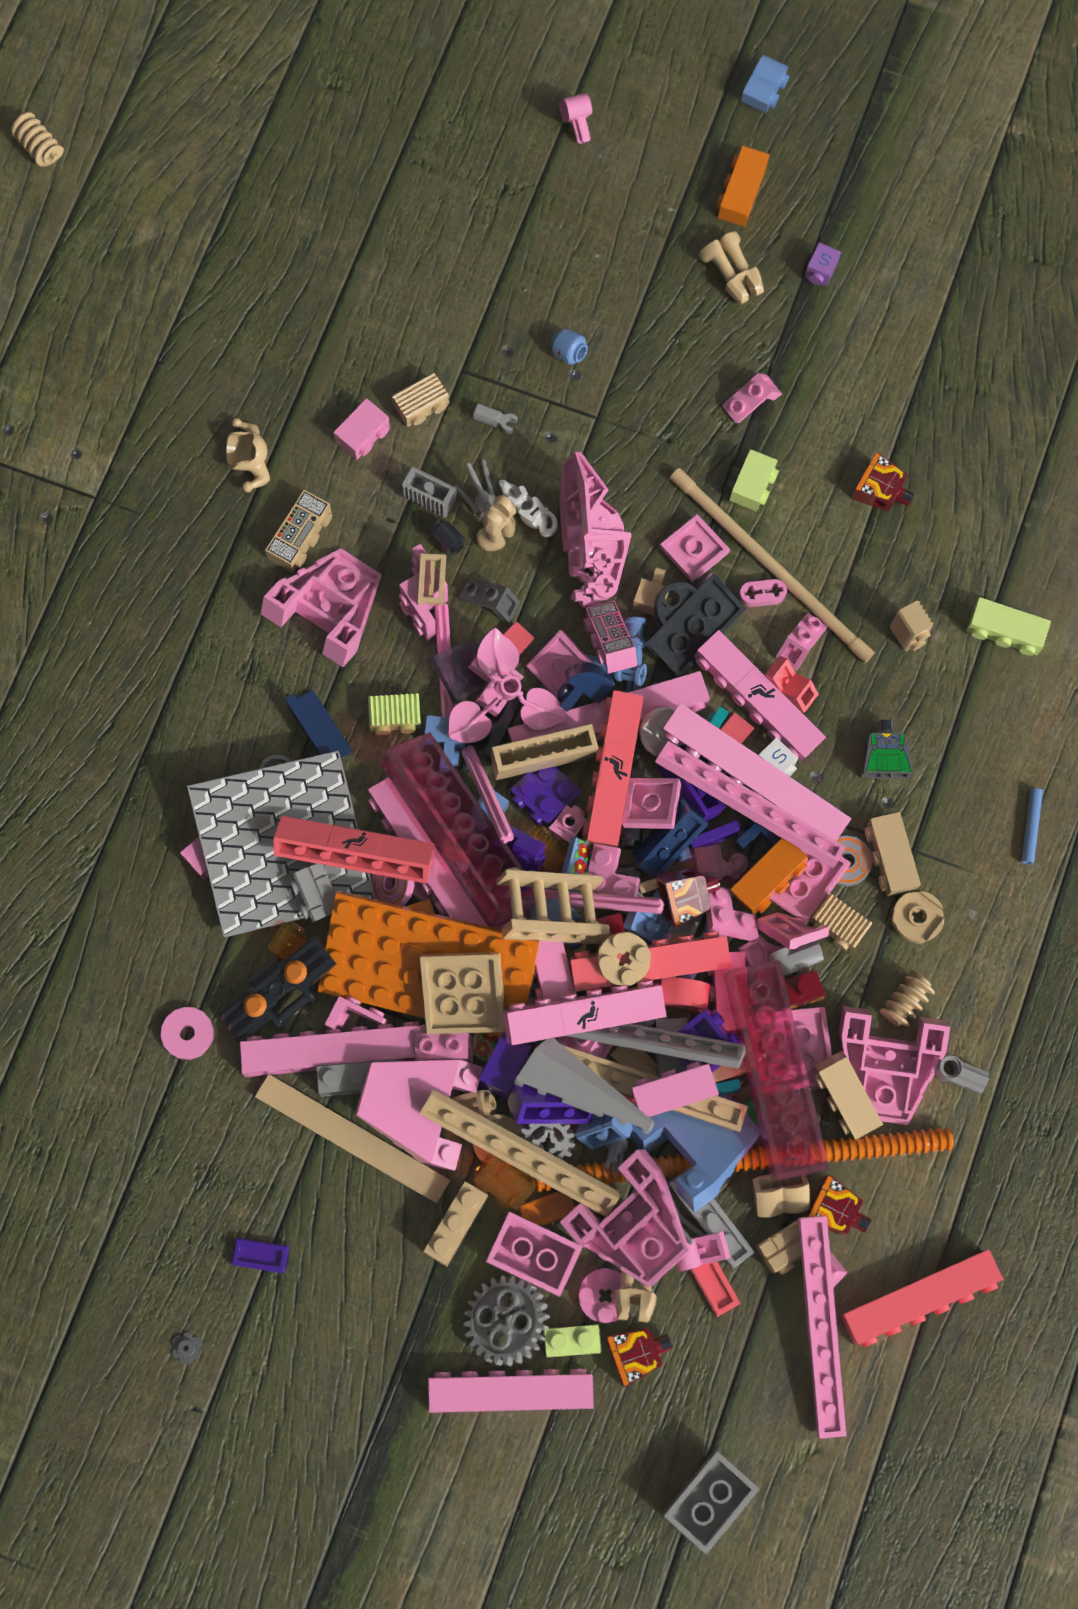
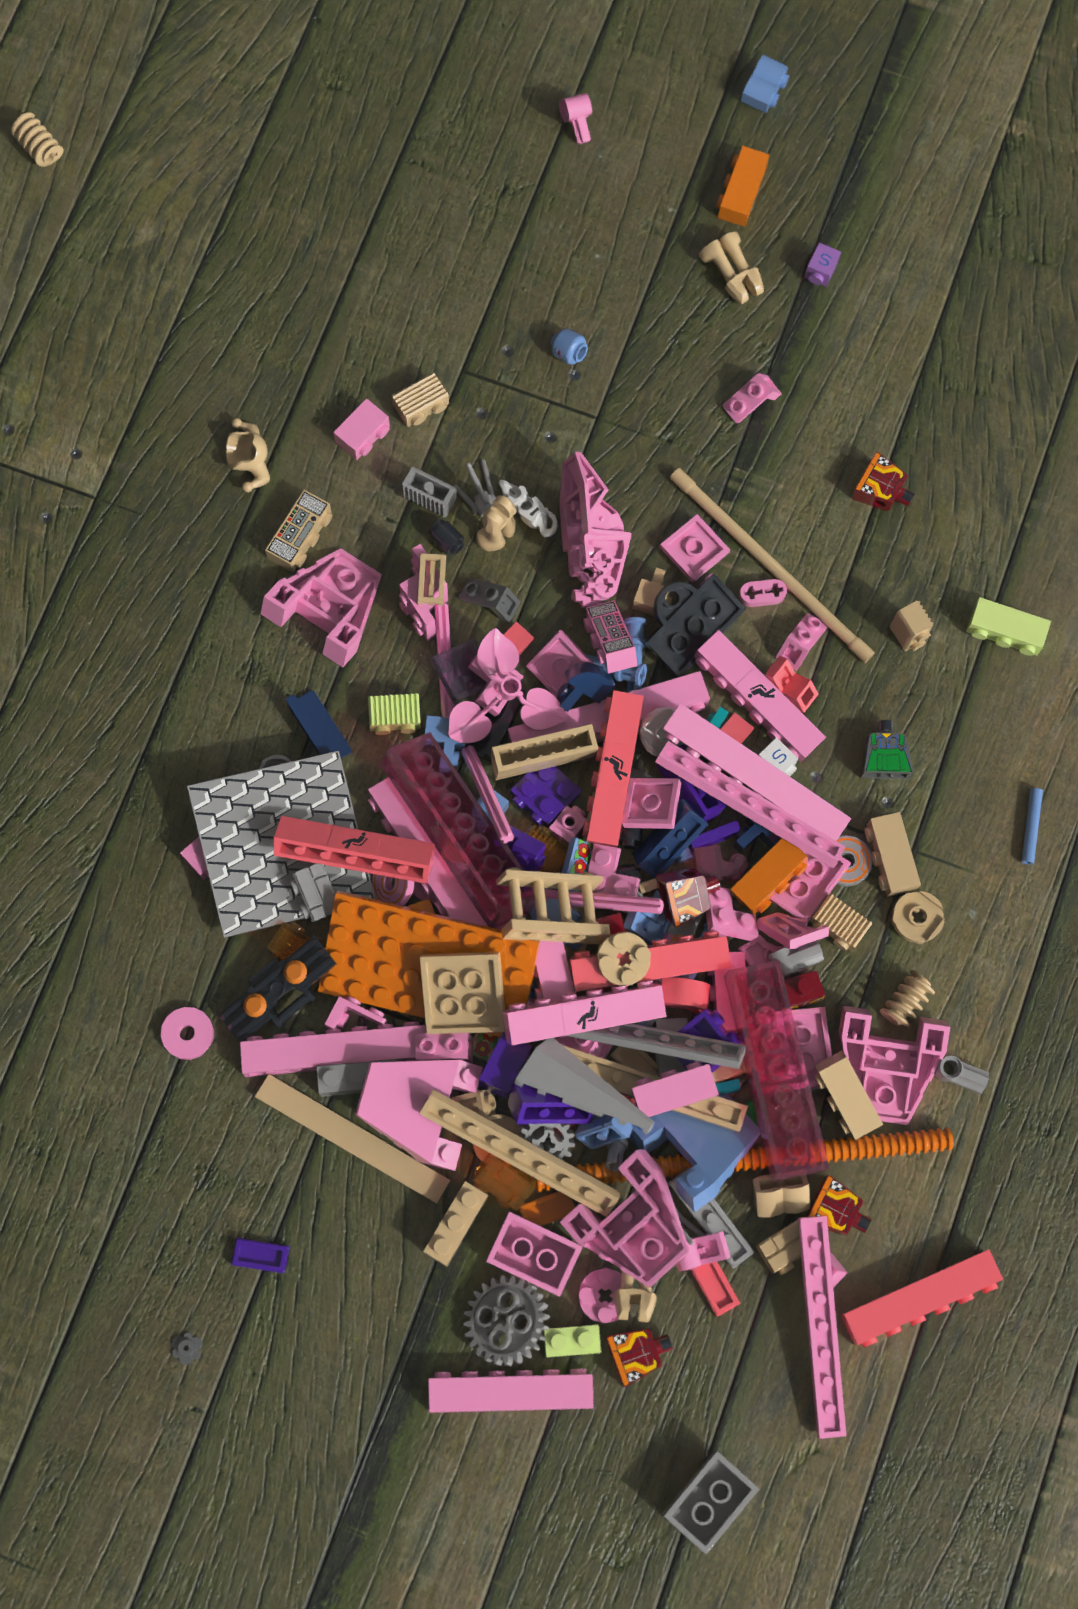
light grey bar [473,403,518,434] -> none
yellowish green brick [730,449,779,512] -> none

